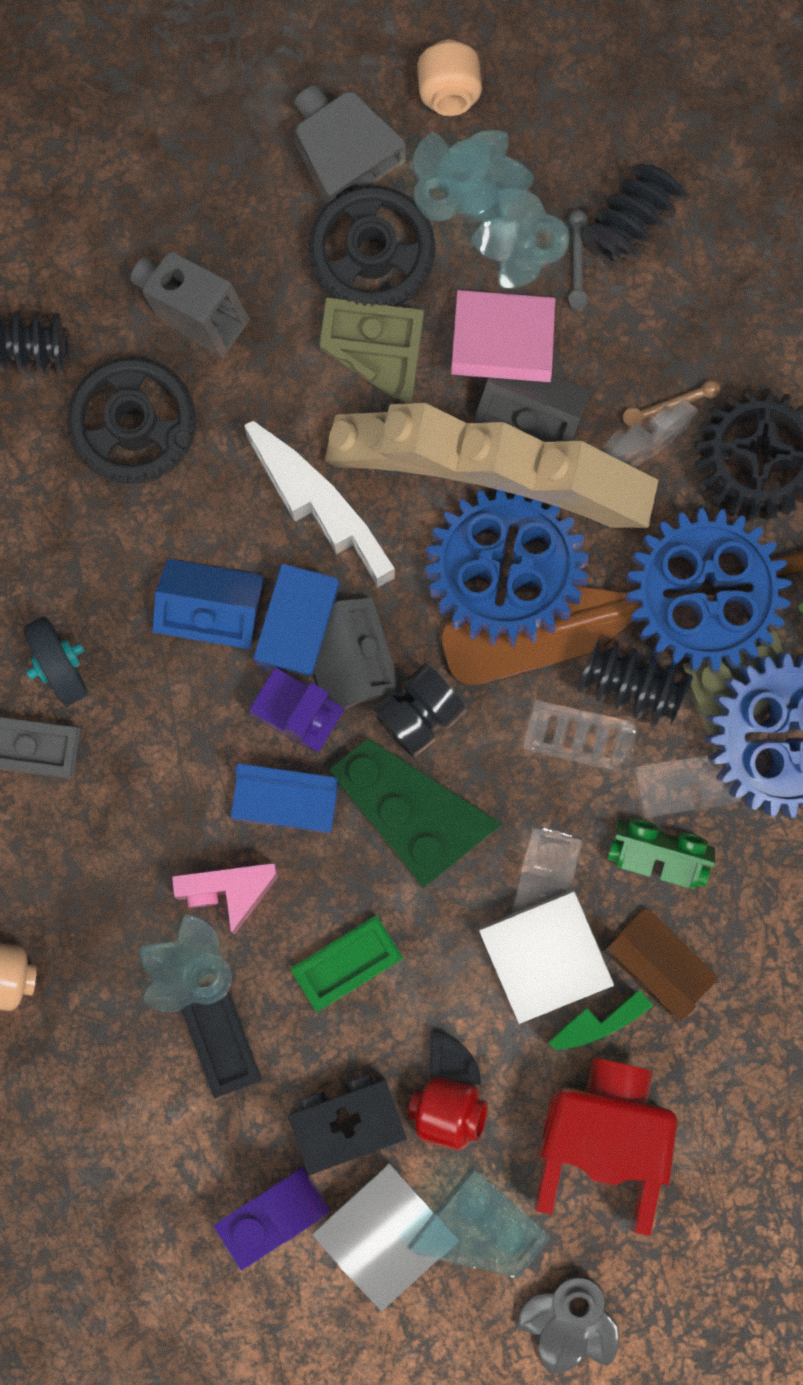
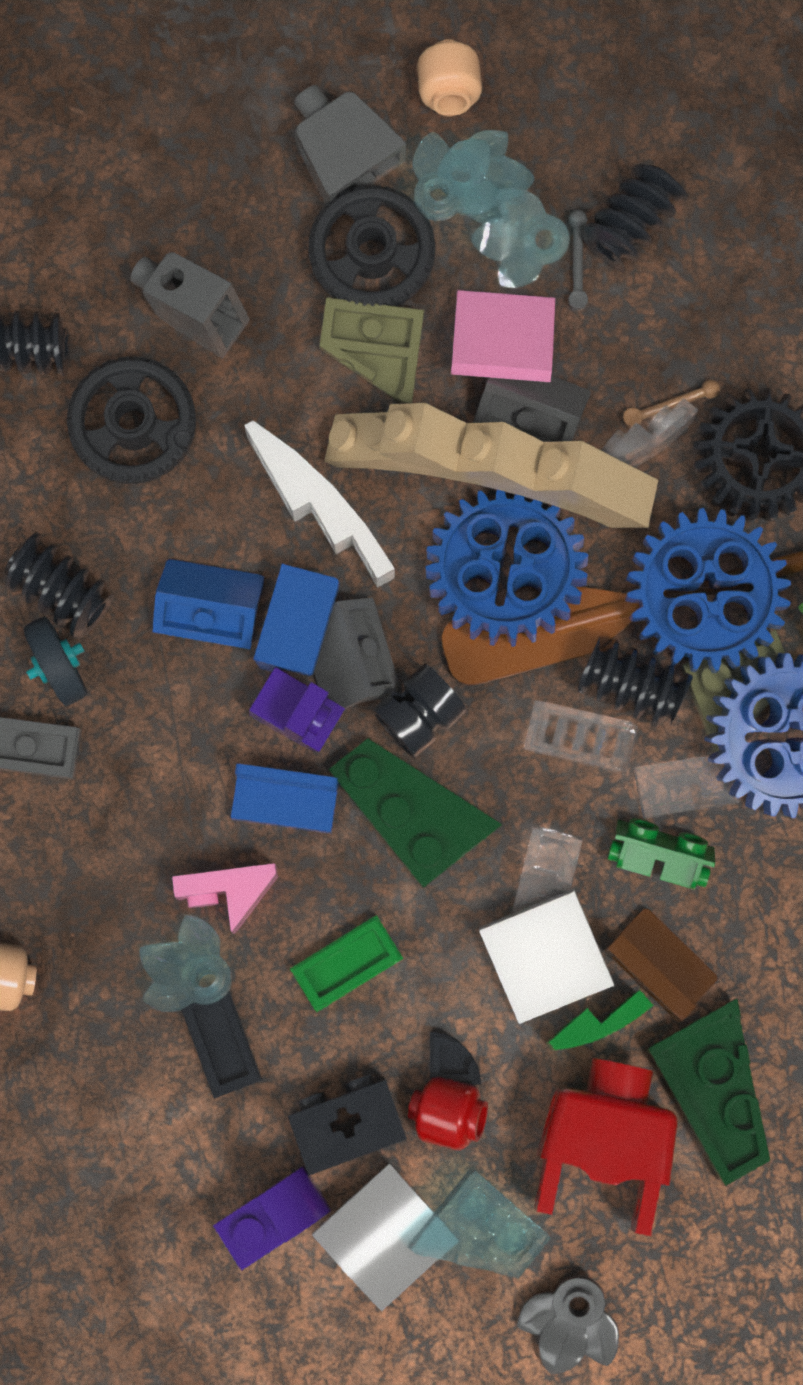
none -> black piece [3,532,114,639]
none -> dark green wing [646,998,771,1186]

